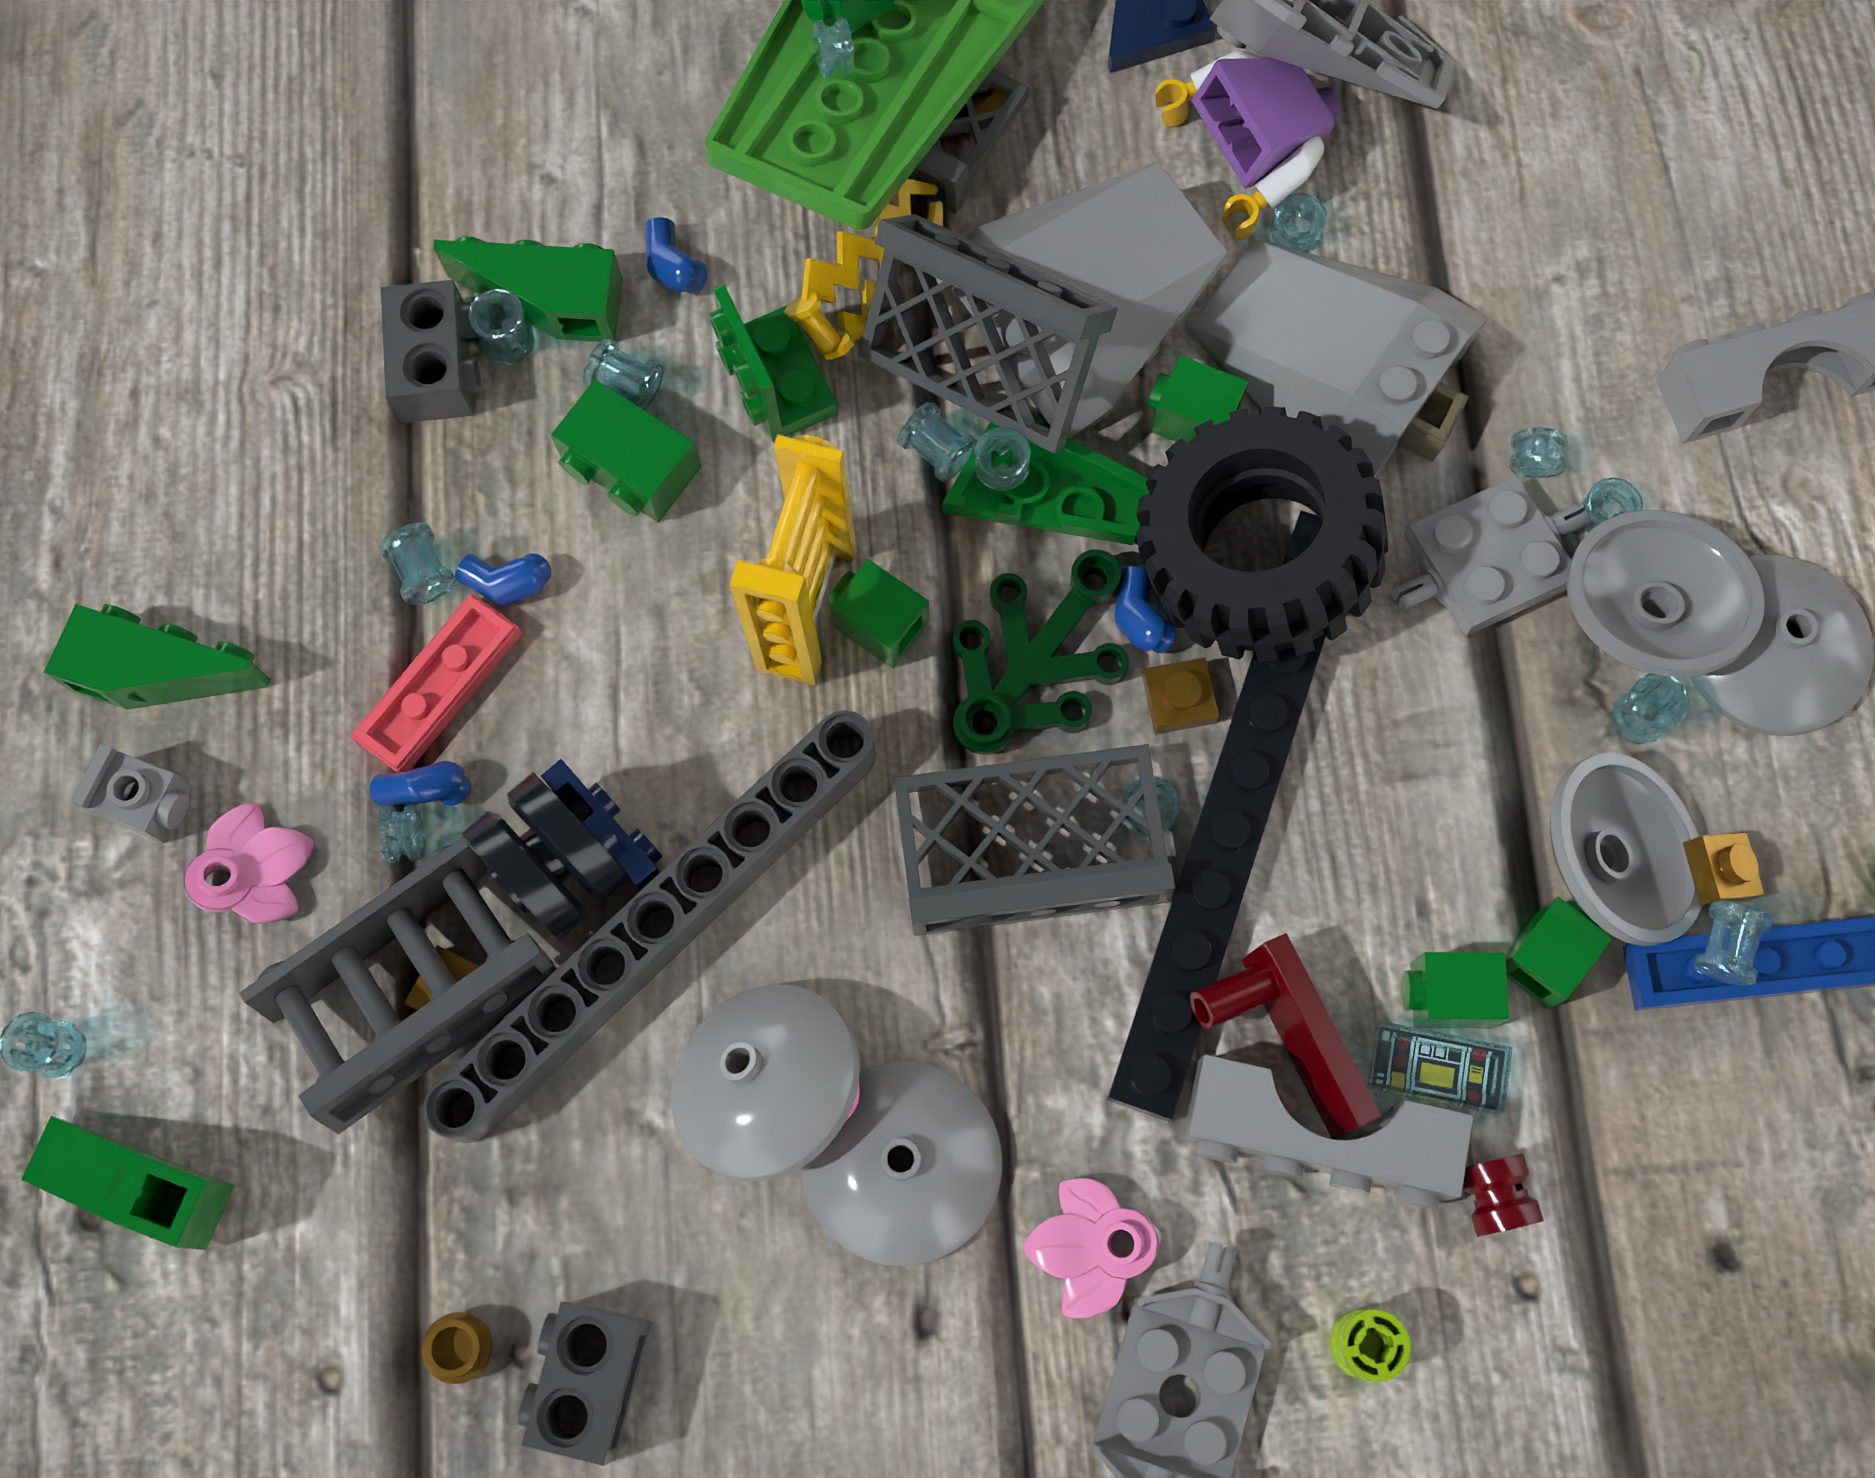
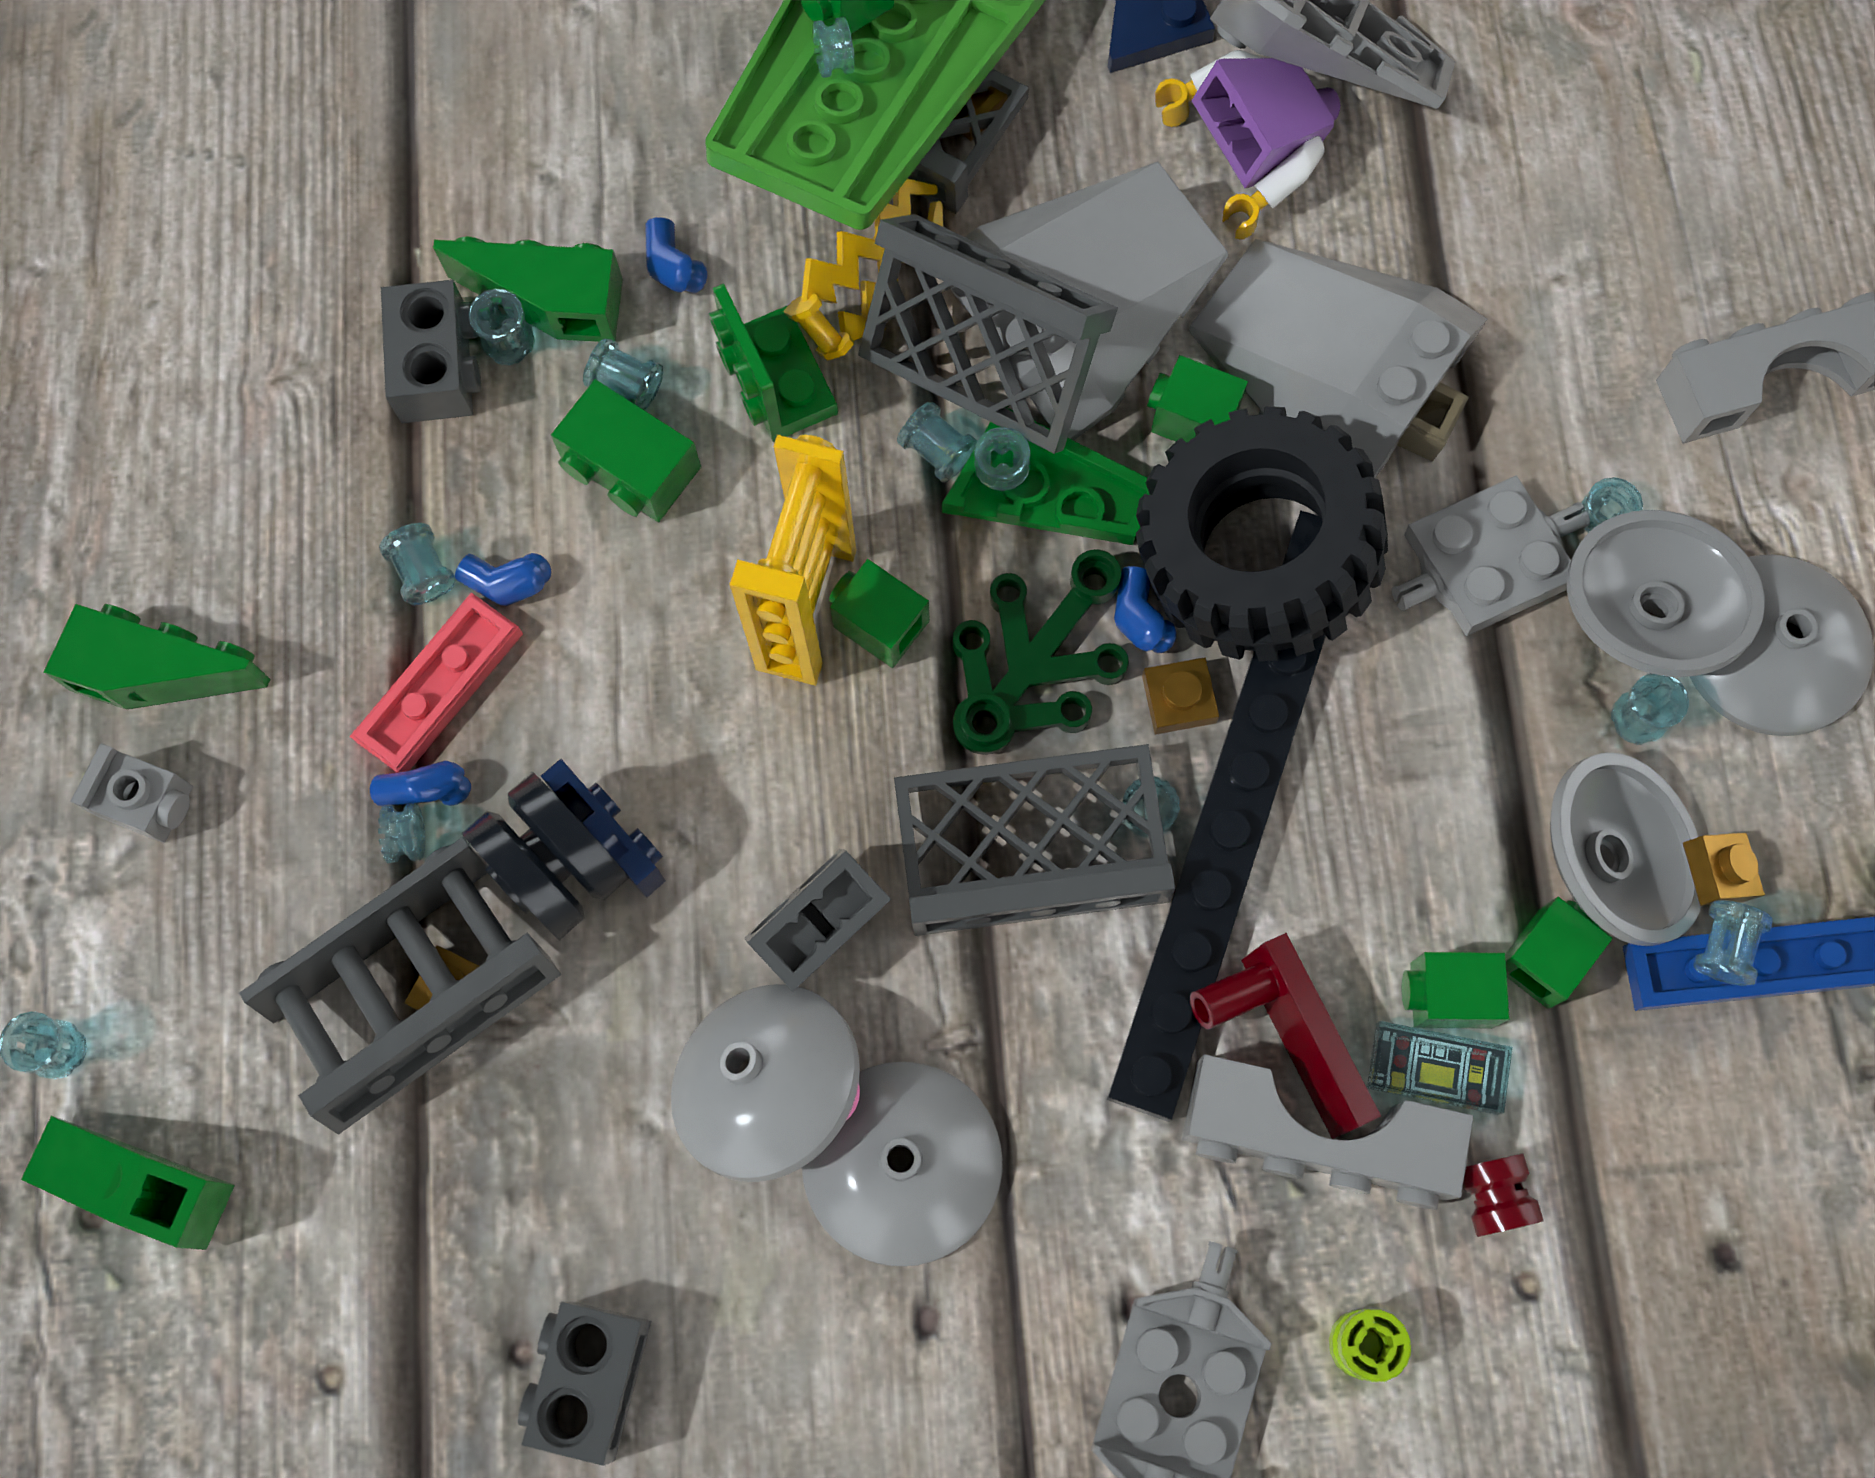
bright pink plate [184,803,314,924] -> none
pearl gold plate [422,1312,493,1384] -> none
dark grey beam [423,710,876,1144] -> none
bright pink plate [1023,1178,1159,1319] -> none
clear light blue bush [1270,193,1328,253] -> none
clear light blue bush [1509,427,1568,479] -> none
none -> dark grey brick [745,849,891,992]

